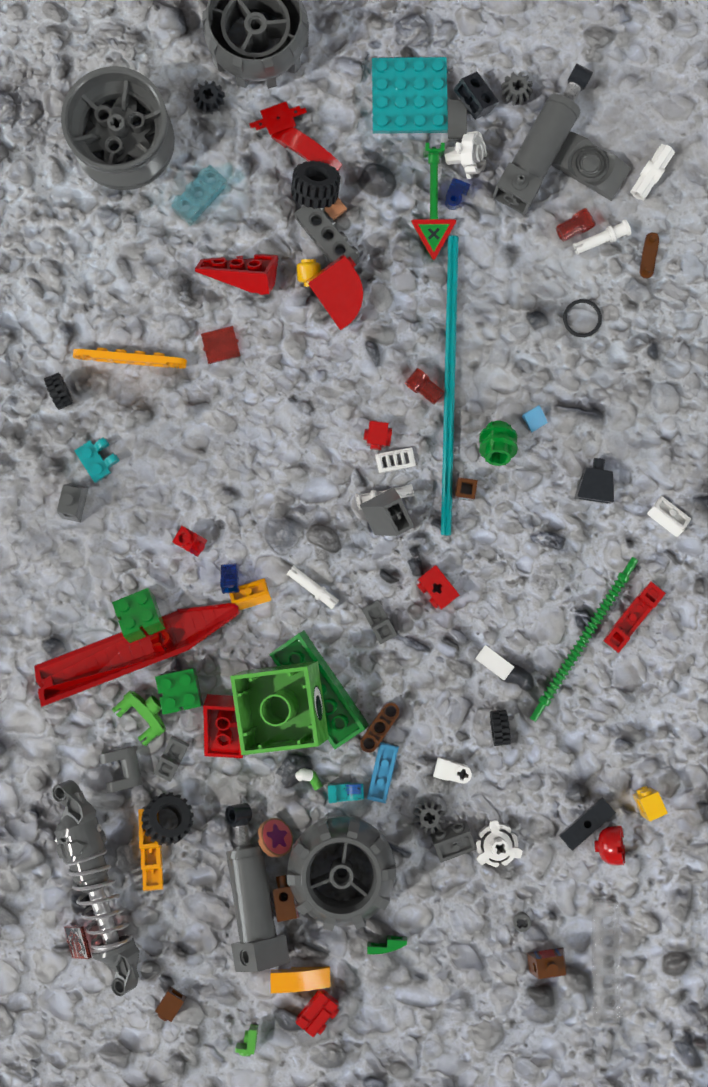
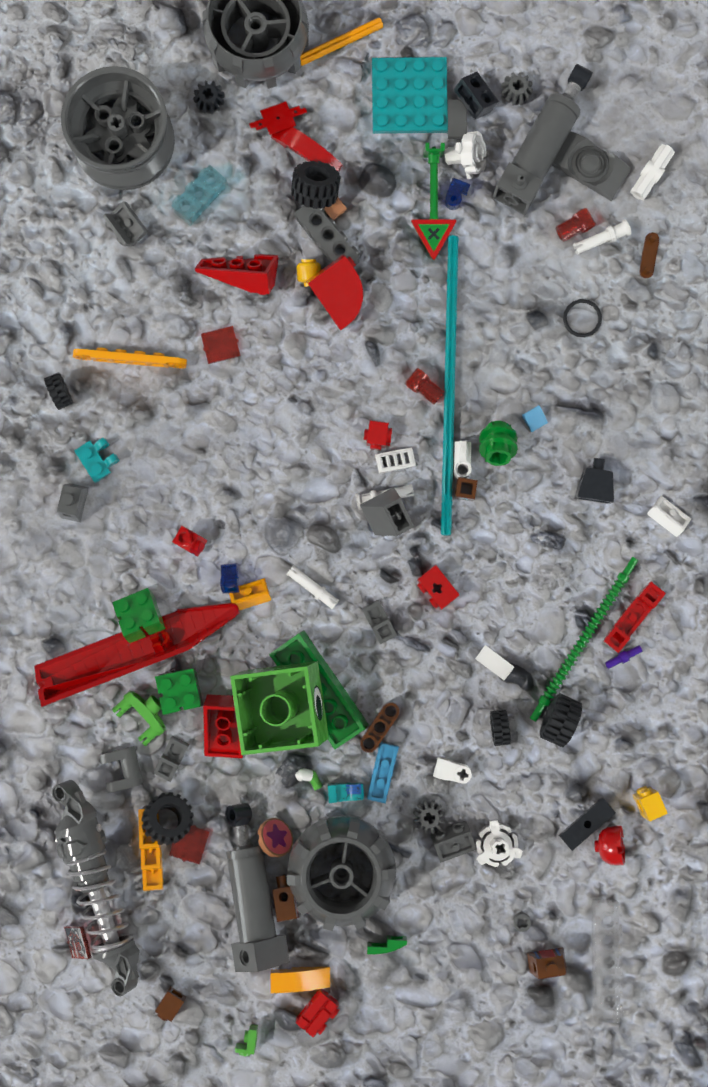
none -> dark grey bracket [103,202,148,246]
none -> clear red piece [169,825,210,865]
none -> light orange axle [300,17,383,66]
none -> white piece [453,441,471,479]
none -> black tyre [540,693,582,748]
none -> dark purple bar [605,645,643,669]

